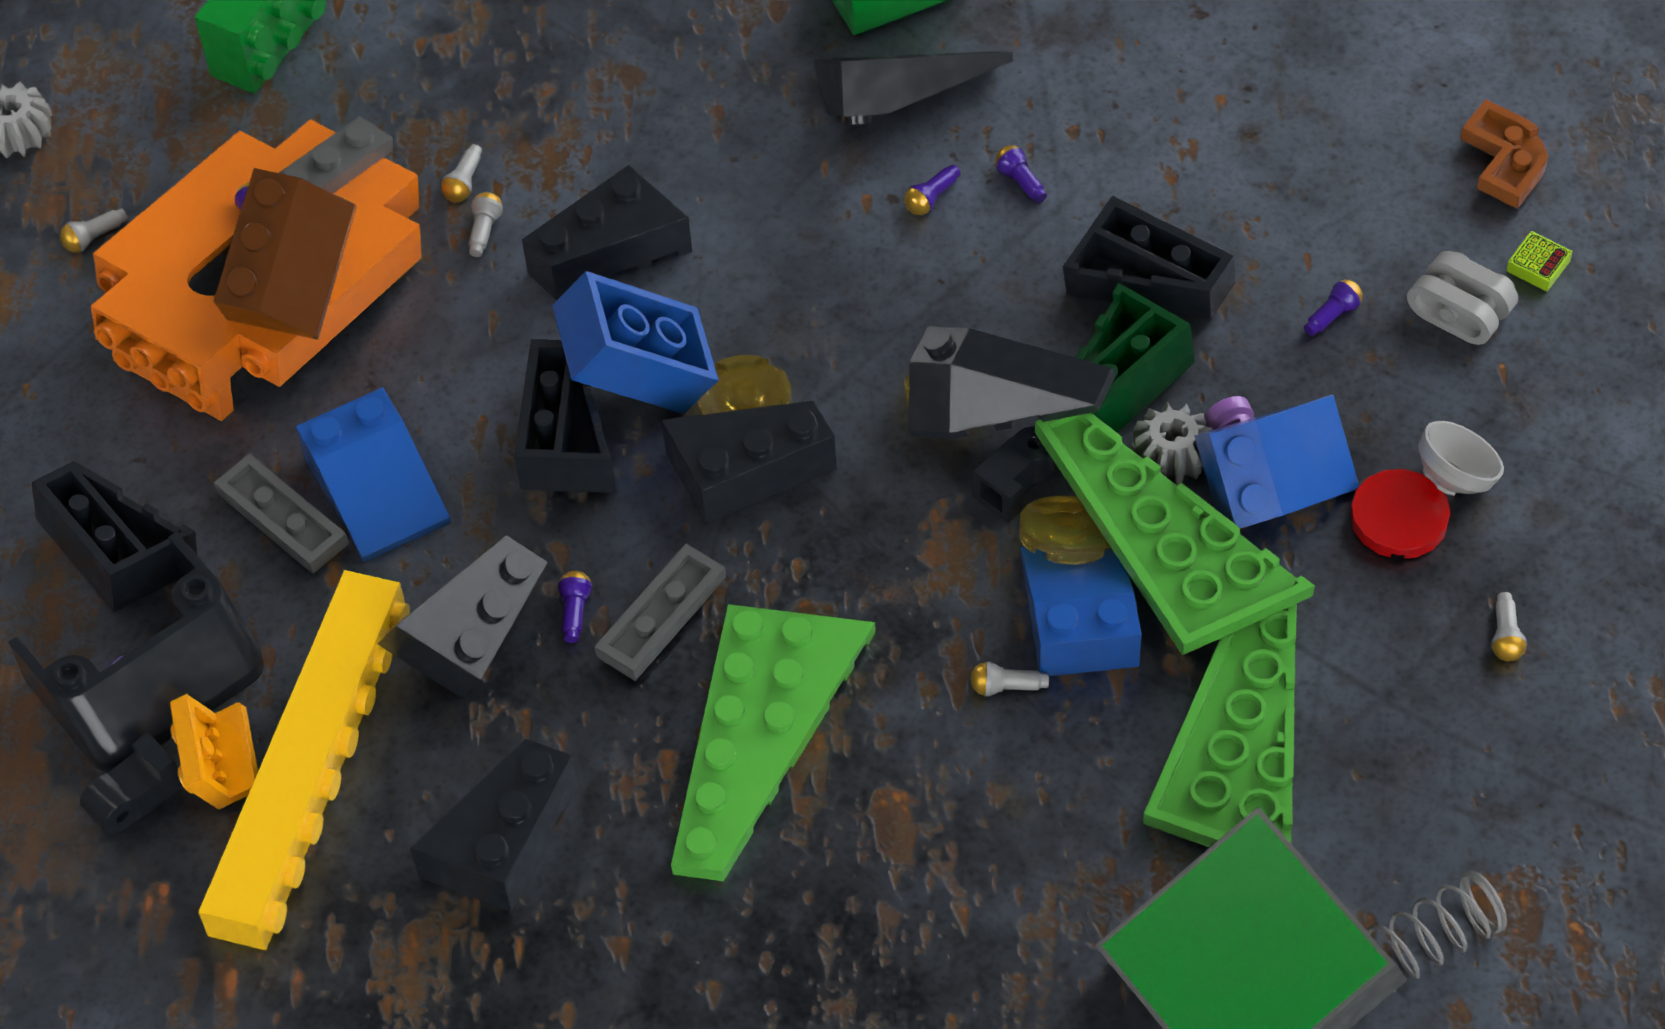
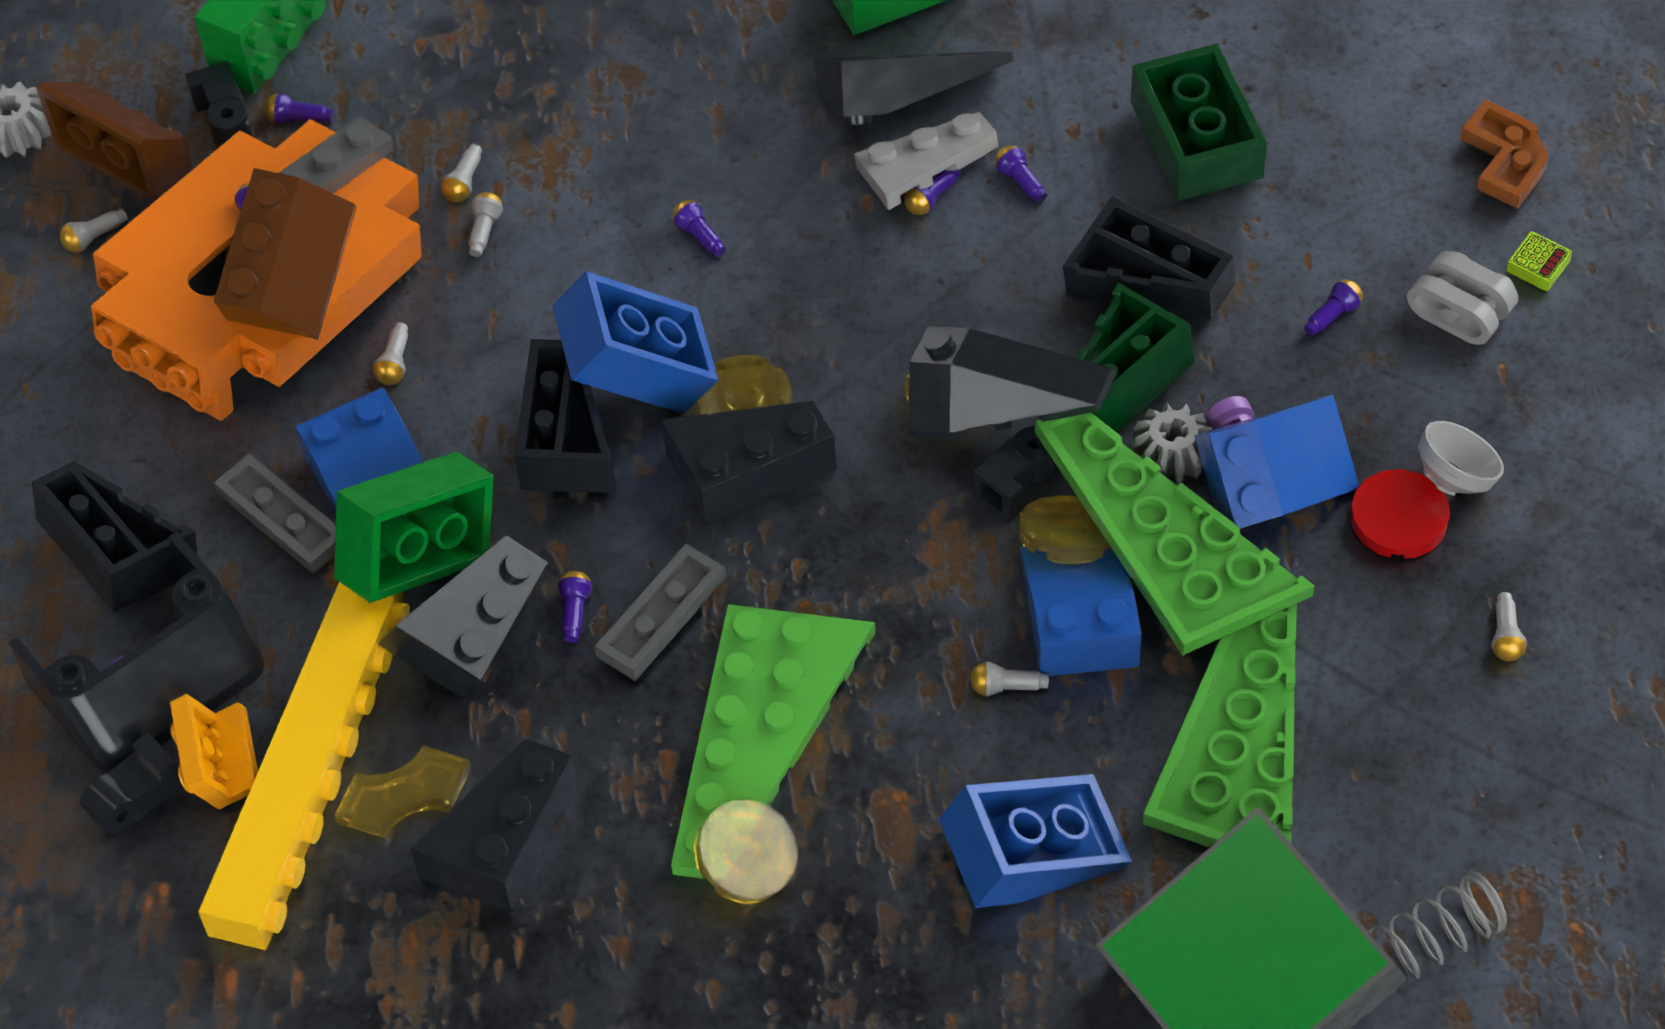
black wedge [522,165,693,300] -> none
none -> reddish brown slope [36,82,193,201]
none -> black leg [185,61,252,147]
none -> dark purple piece [264,93,334,124]
none -> green brick [334,451,493,603]
none -> clear yellow tile [334,745,472,838]
none -> piece [372,322,408,385]
none -> dark purple piece [672,200,726,257]
none -> clear yellow tile [694,799,798,904]
none -> light grey wing [854,112,999,210]
none -> blue slope [939,774,1132,908]
none -> dark green brick [1131,43,1267,201]

